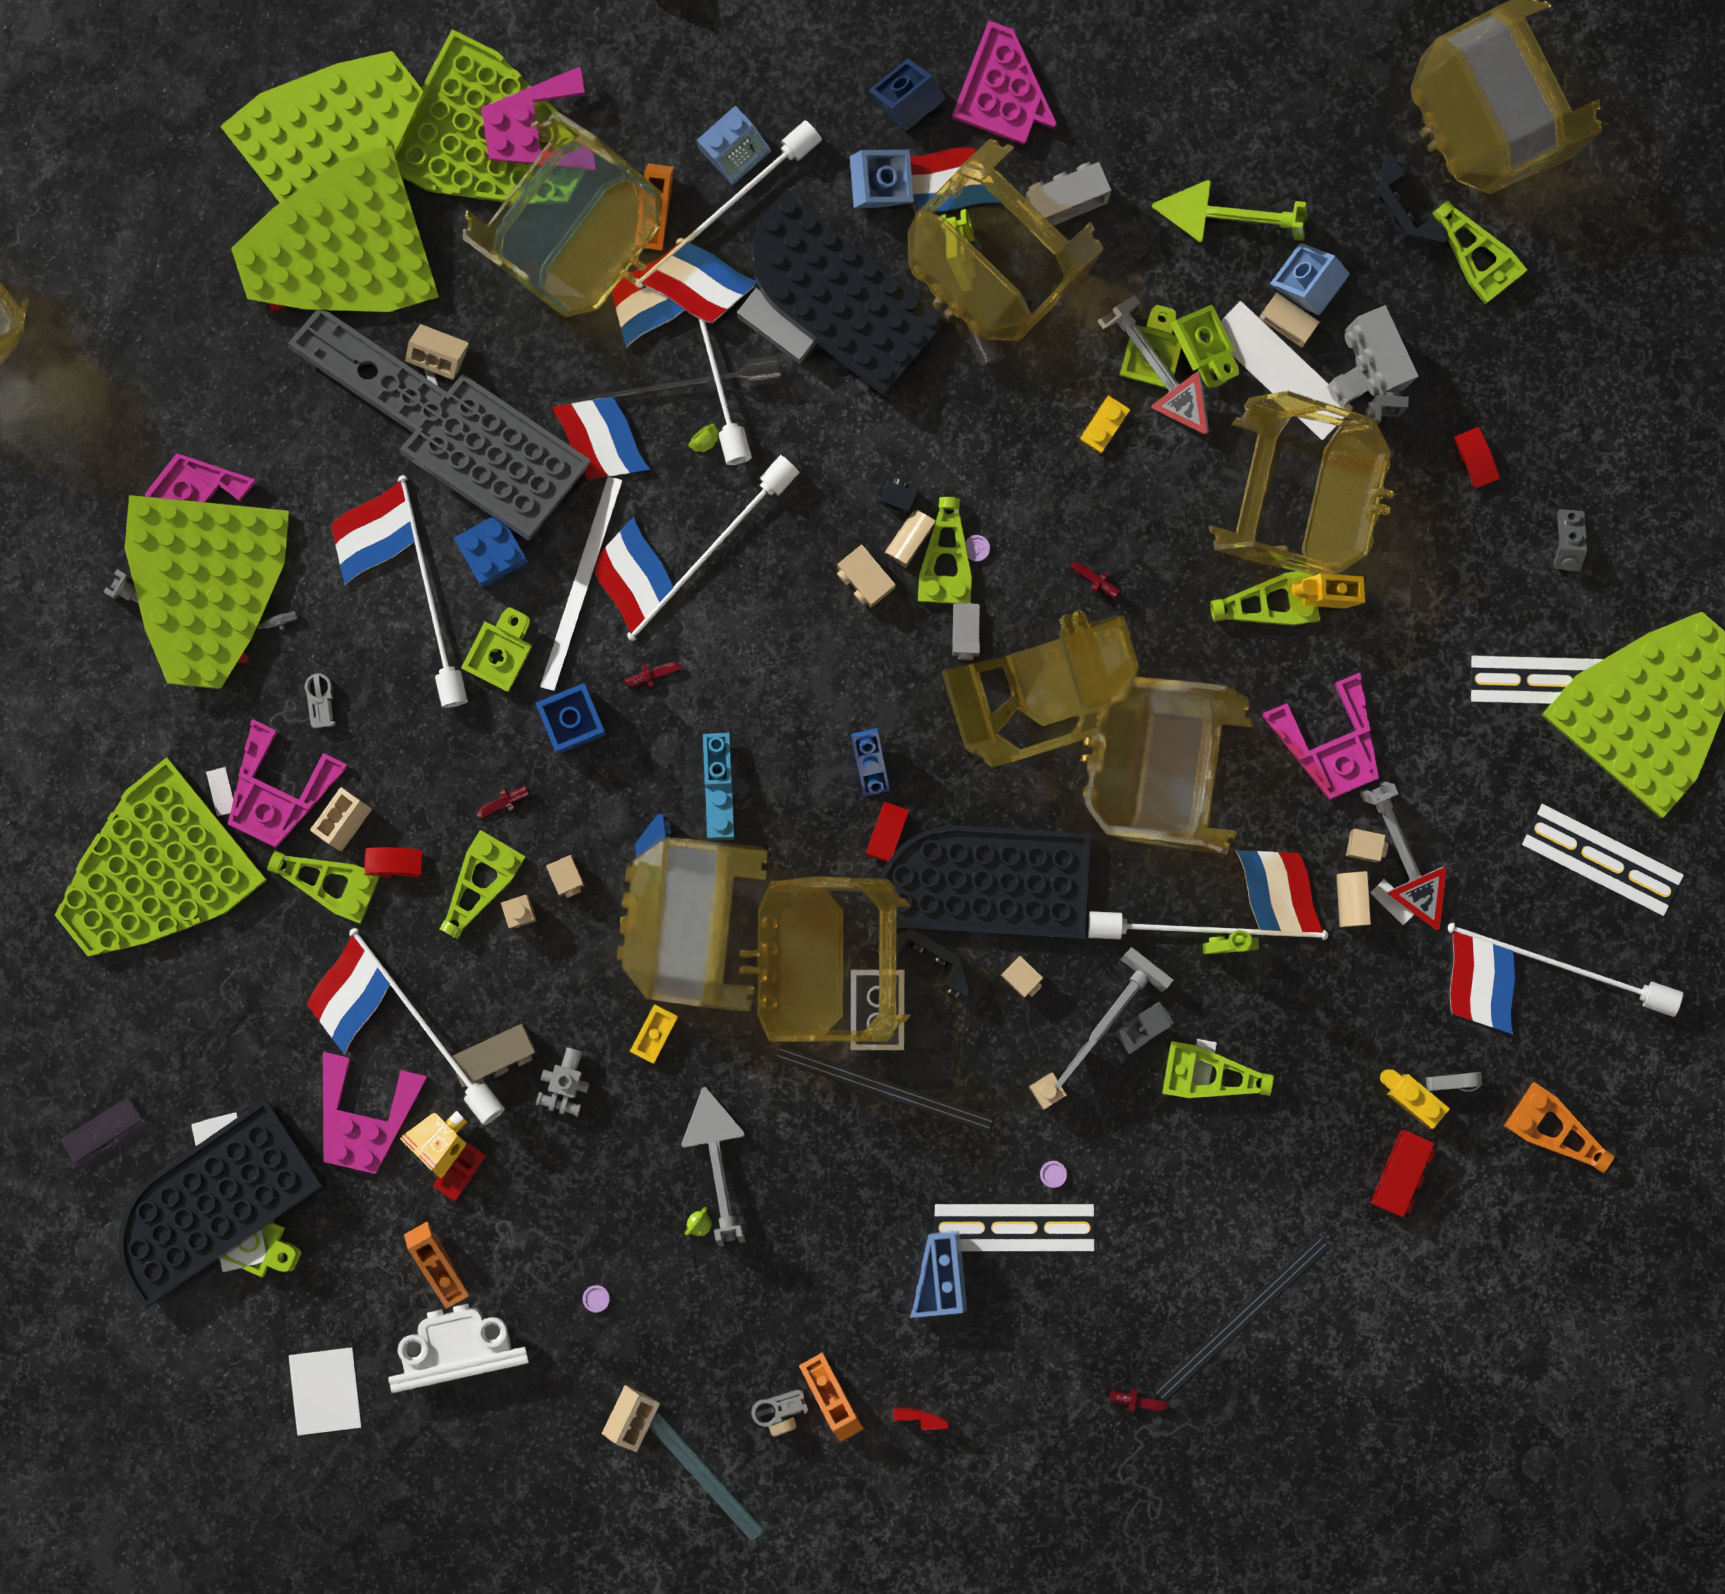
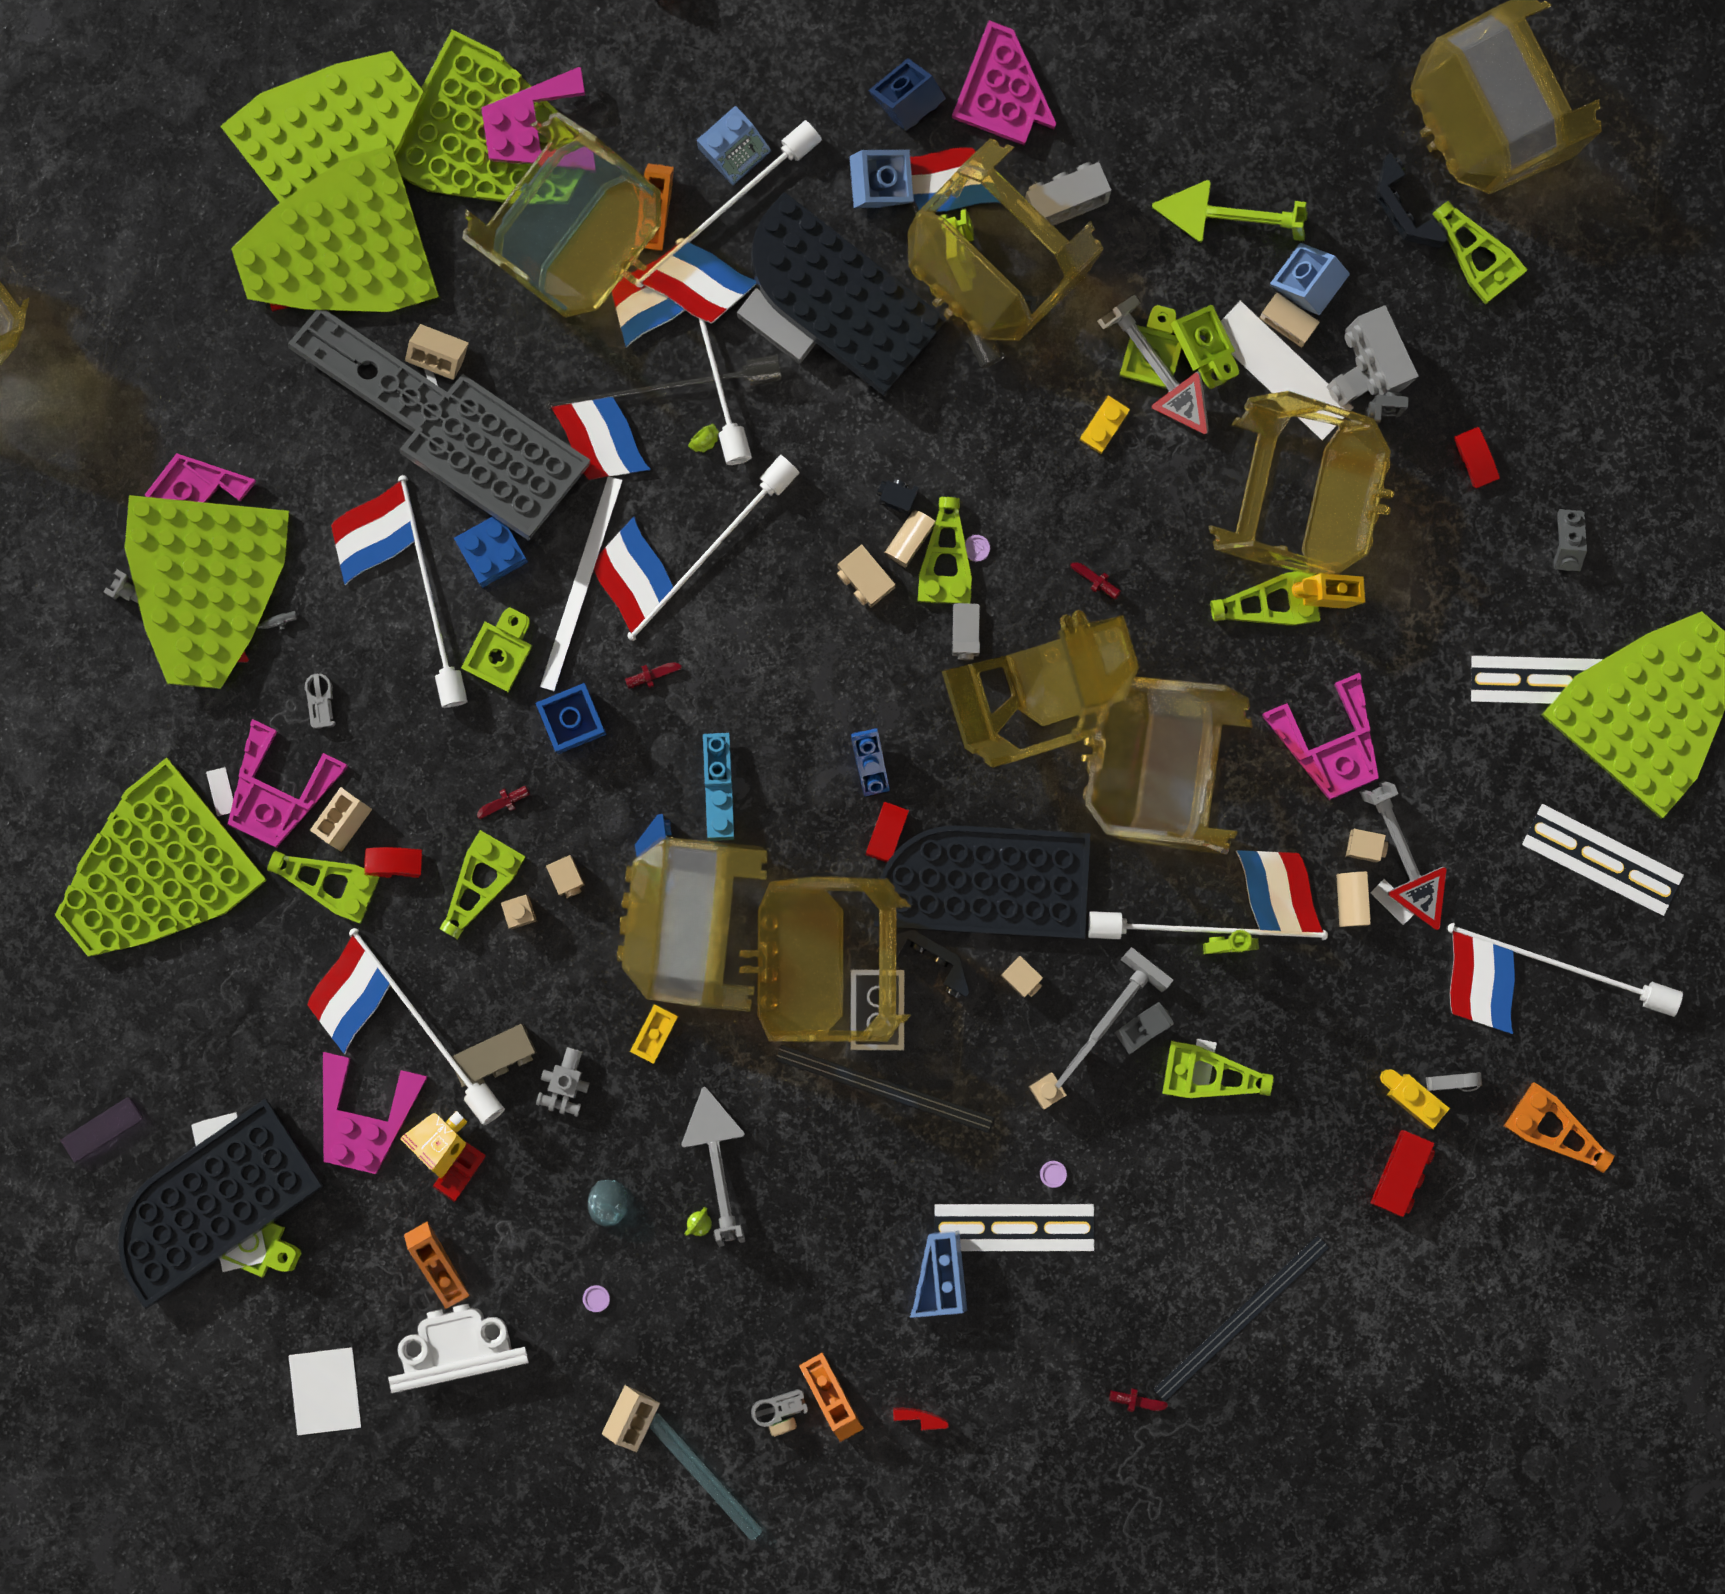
none -> clear light blue hair [588,1179,627,1226]

